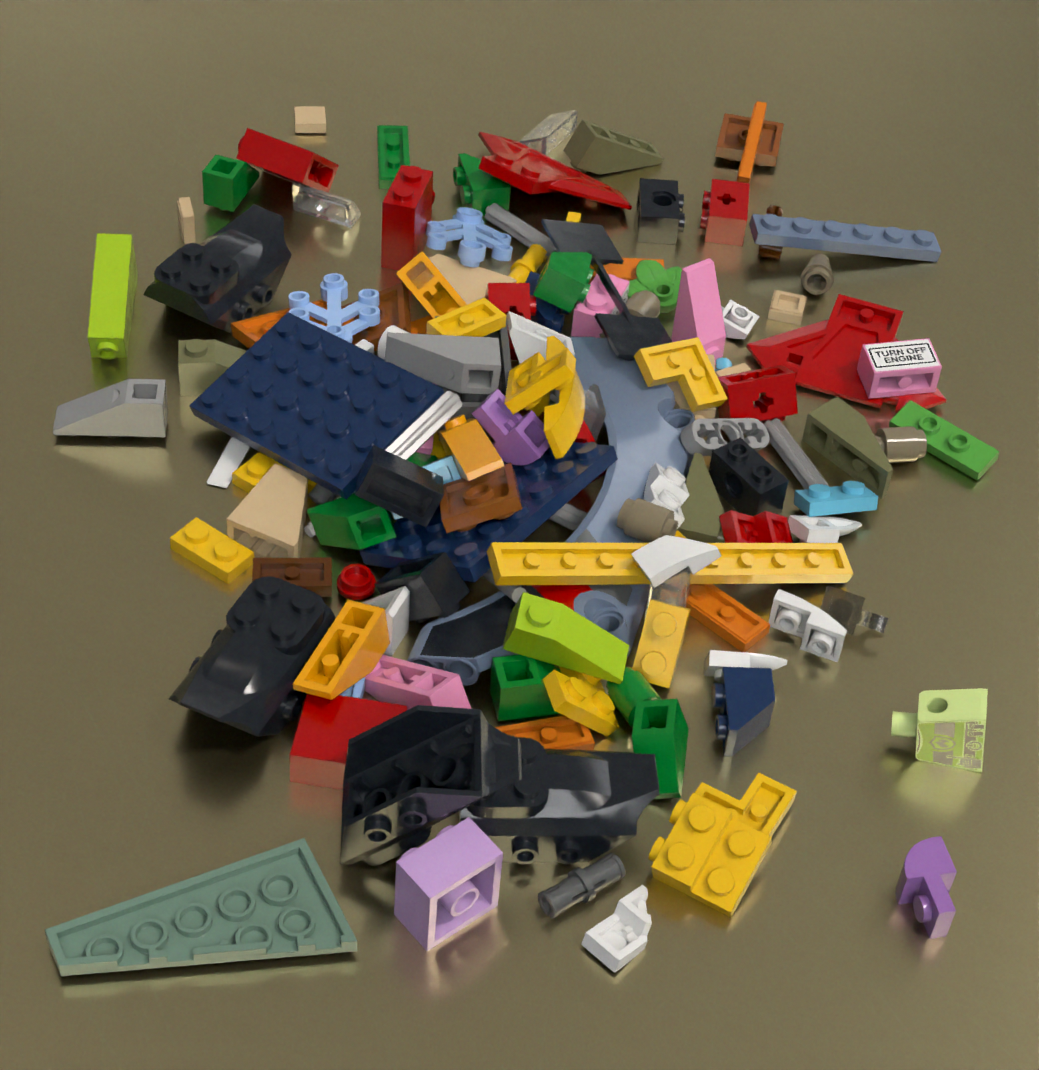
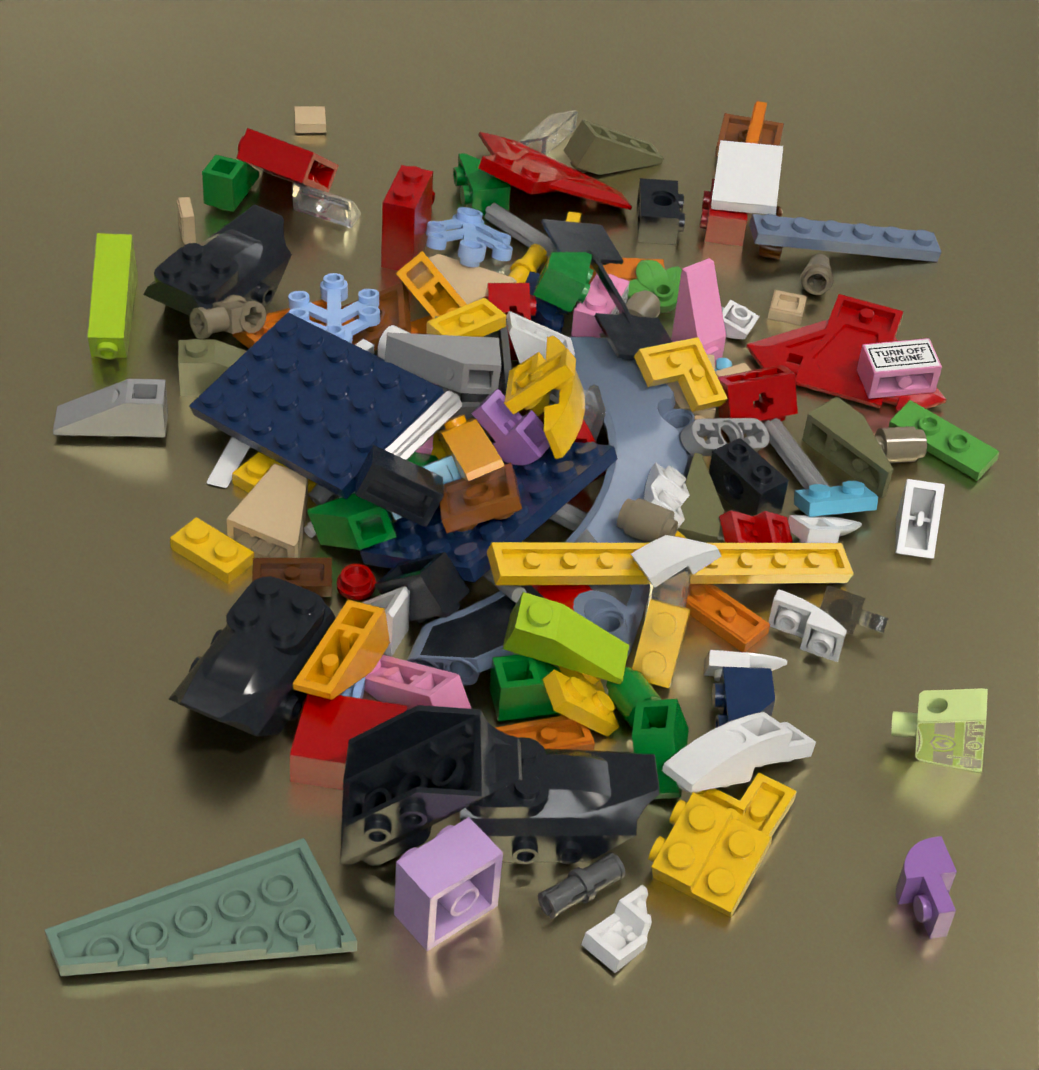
green tile [377,125,410,189] -> none
none -> dark tan connector [190,295,266,339]
none -> white slope [662,712,816,793]
none -> white tile [711,140,783,215]
none -> white slope [895,479,945,559]

